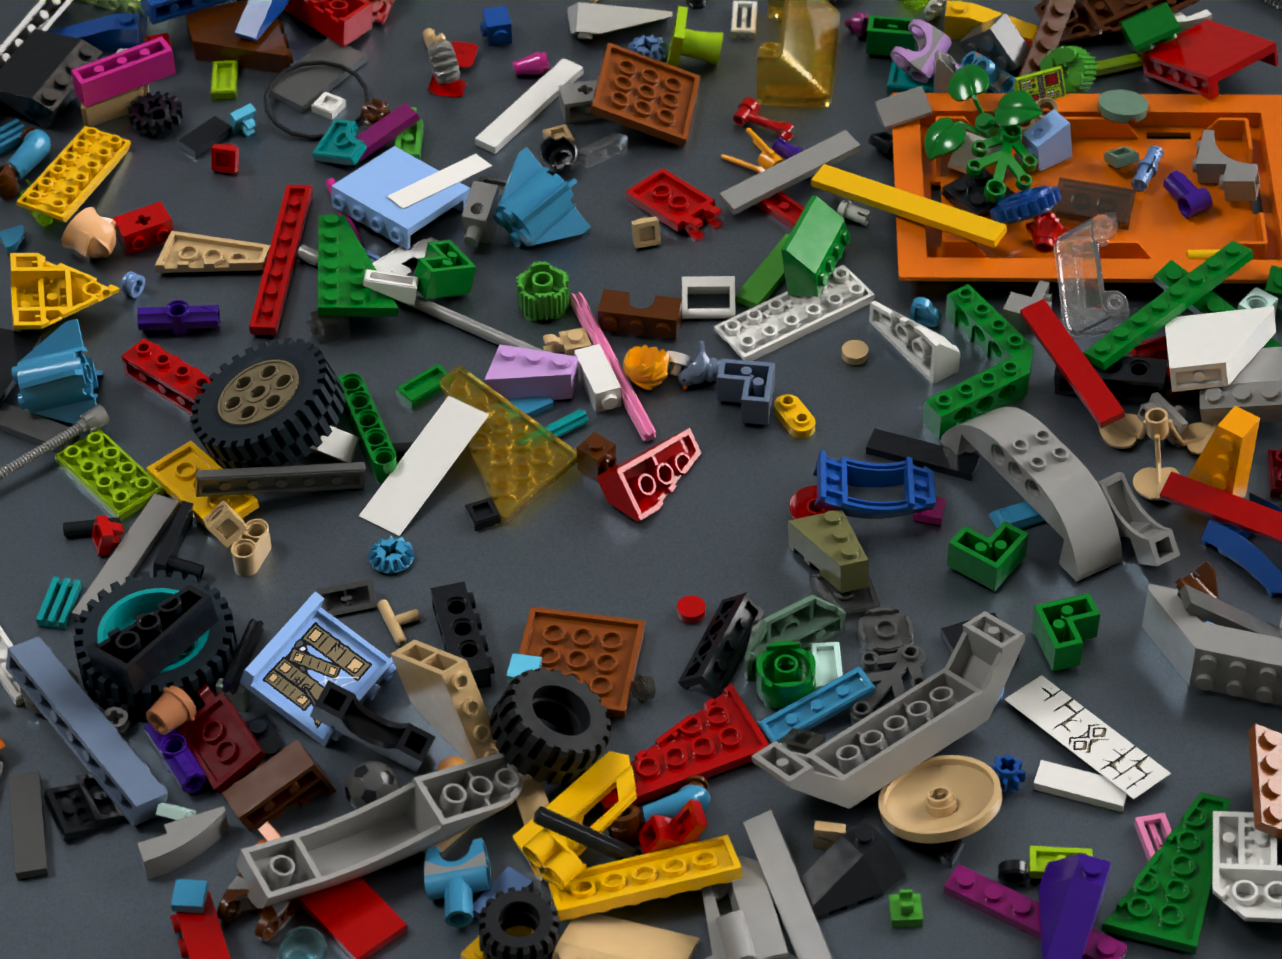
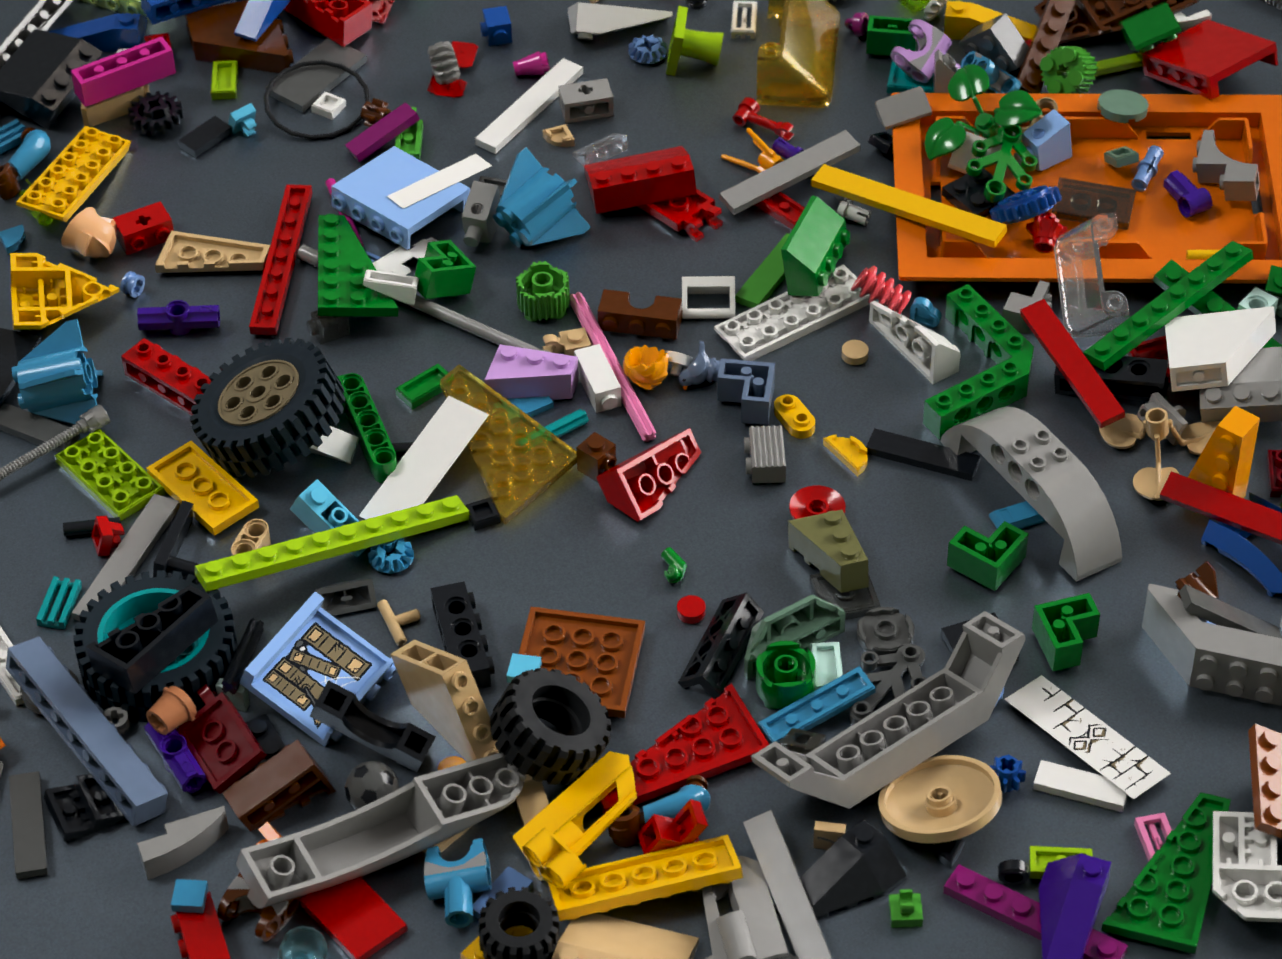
light aqua tile [156,803,197,820] -> none
dark grey tile [195,462,366,497] -> none
tan brick [203,500,248,548] -> none
red tile [211,143,239,174] -> none
teal tile [311,119,367,166] -> none
tan arm [423,28,446,48] -> none
black axle [533,807,643,860] -> none
black hair [538,136,580,174] -> none
dark orange plate [589,42,700,147] -> none
tan tile [631,216,661,249] -> none
clear smoke plate [631,674,655,703] -> none
blue wedge [813,450,936,519] -> none
dark pink tile [913,497,946,525] -> none
slope [1014,66,1066,101] -> none
light grey arch [1097,472,1180,566] -> none
none -> lime plate [195,495,469,592]
none -> medium azure slope [290,479,367,557]
none -> red slope [583,146,697,214]
none -> green arm [661,547,687,584]
none -> light grey brick [744,425,786,483]
none -> yellow tile [823,435,868,477]
none -> coral piece [851,266,912,314]

